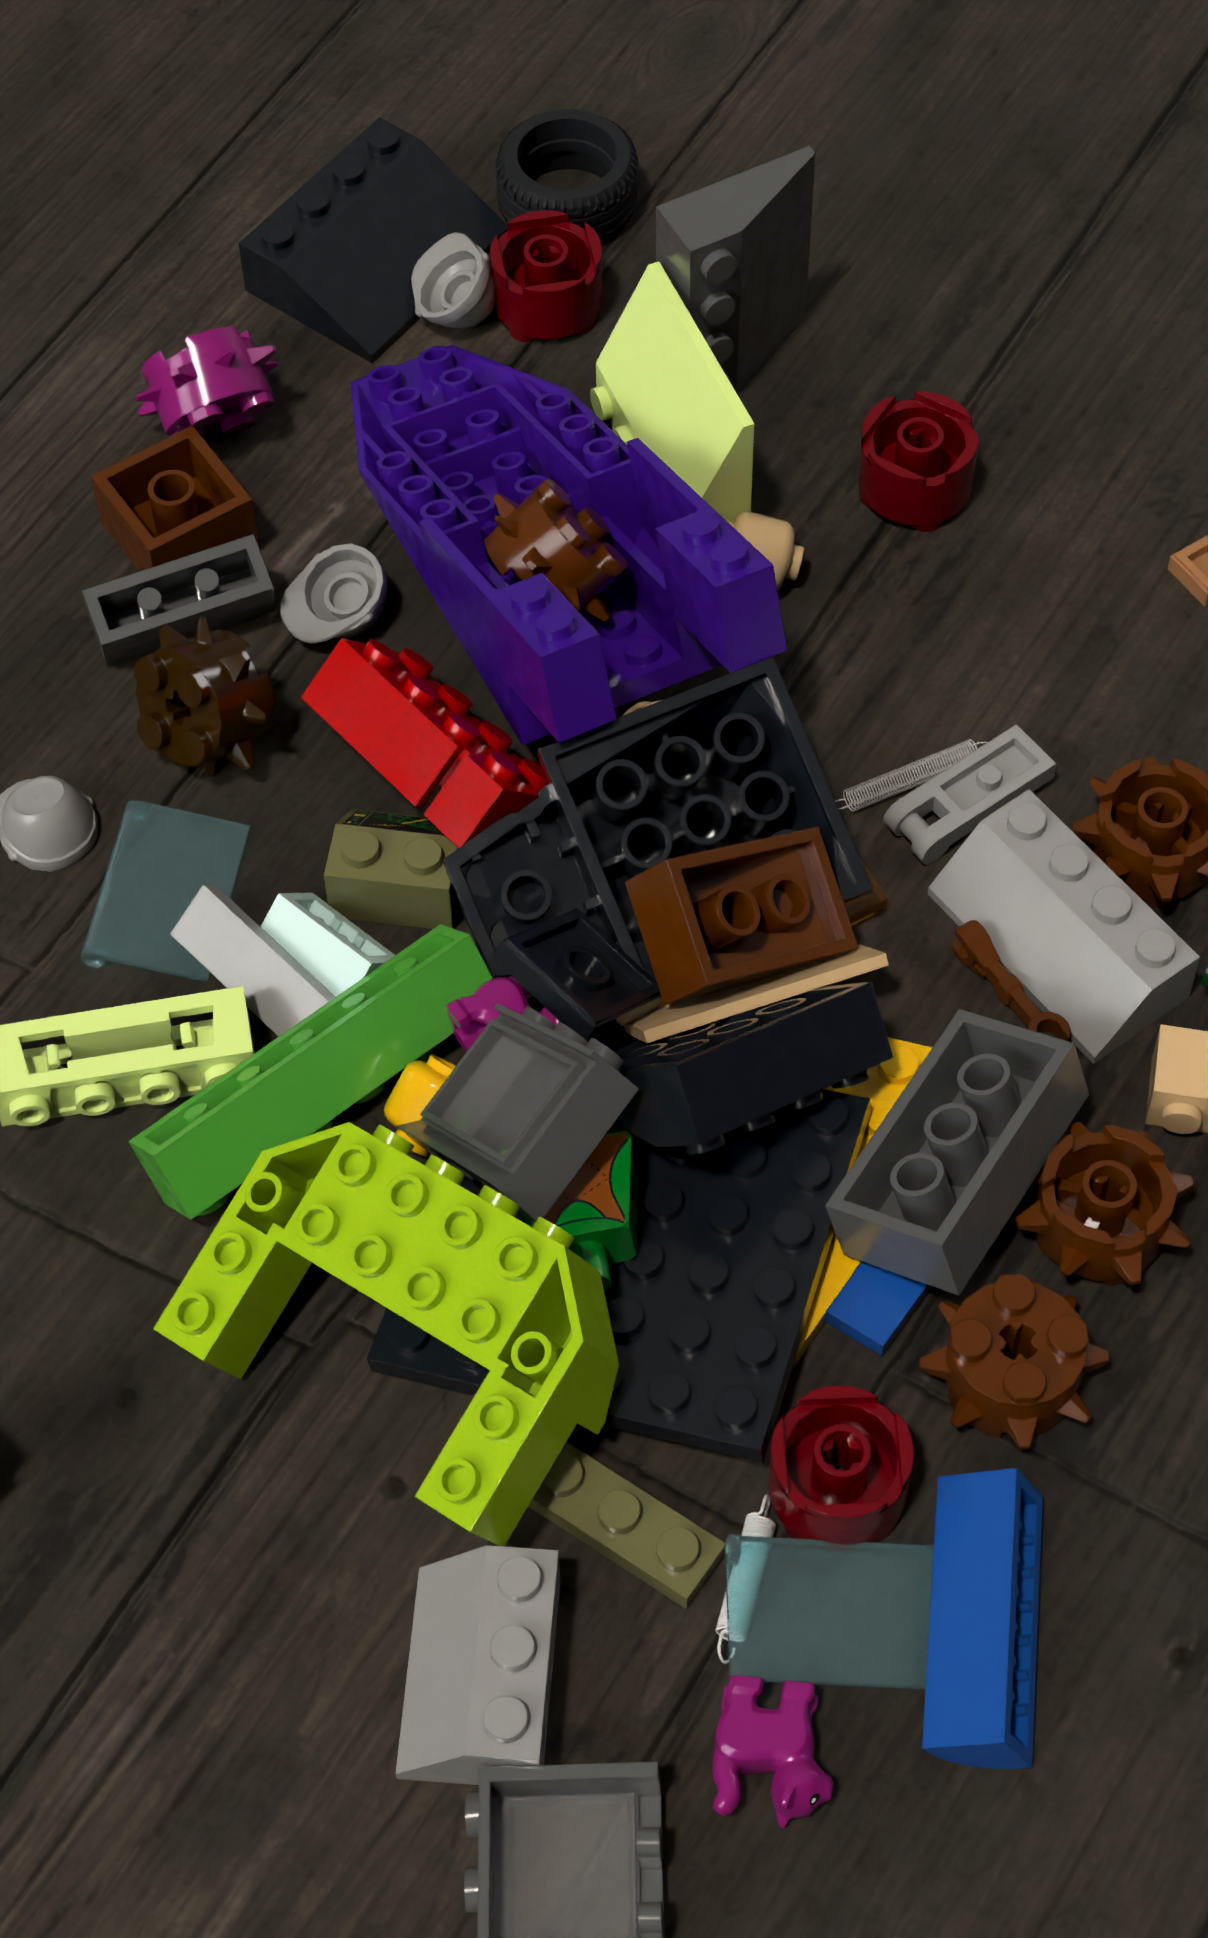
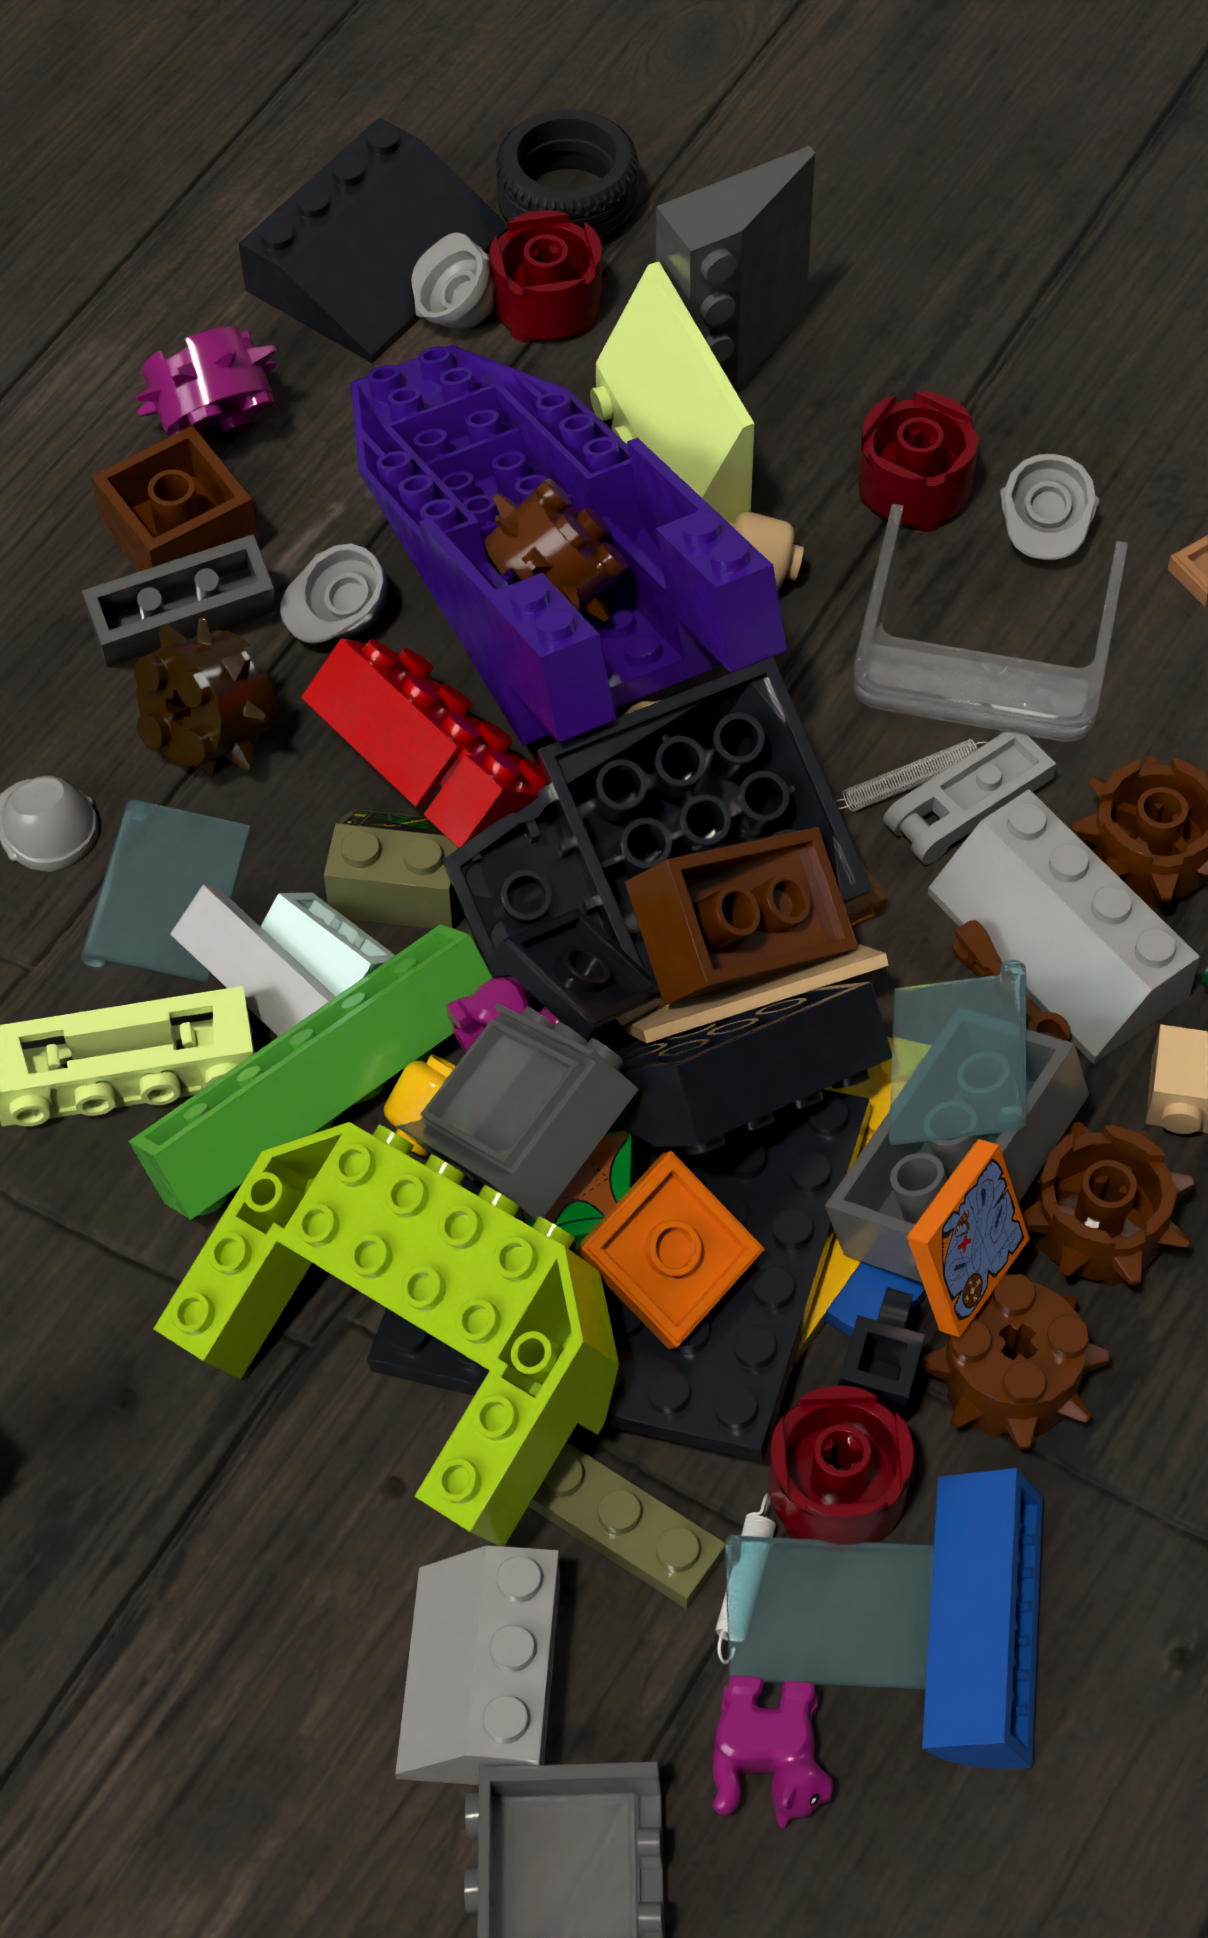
none -> orange tile [574,1151,765,1349]
none -> black brick [838,1287,925,1417]
none -> clear windscreen [852,504,1128,742]
none -> clear light blue piece [889,960,1026,1145]
none -> tile [906,1139,1029,1337]
none -> light grey hat [1000,454,1099,560]

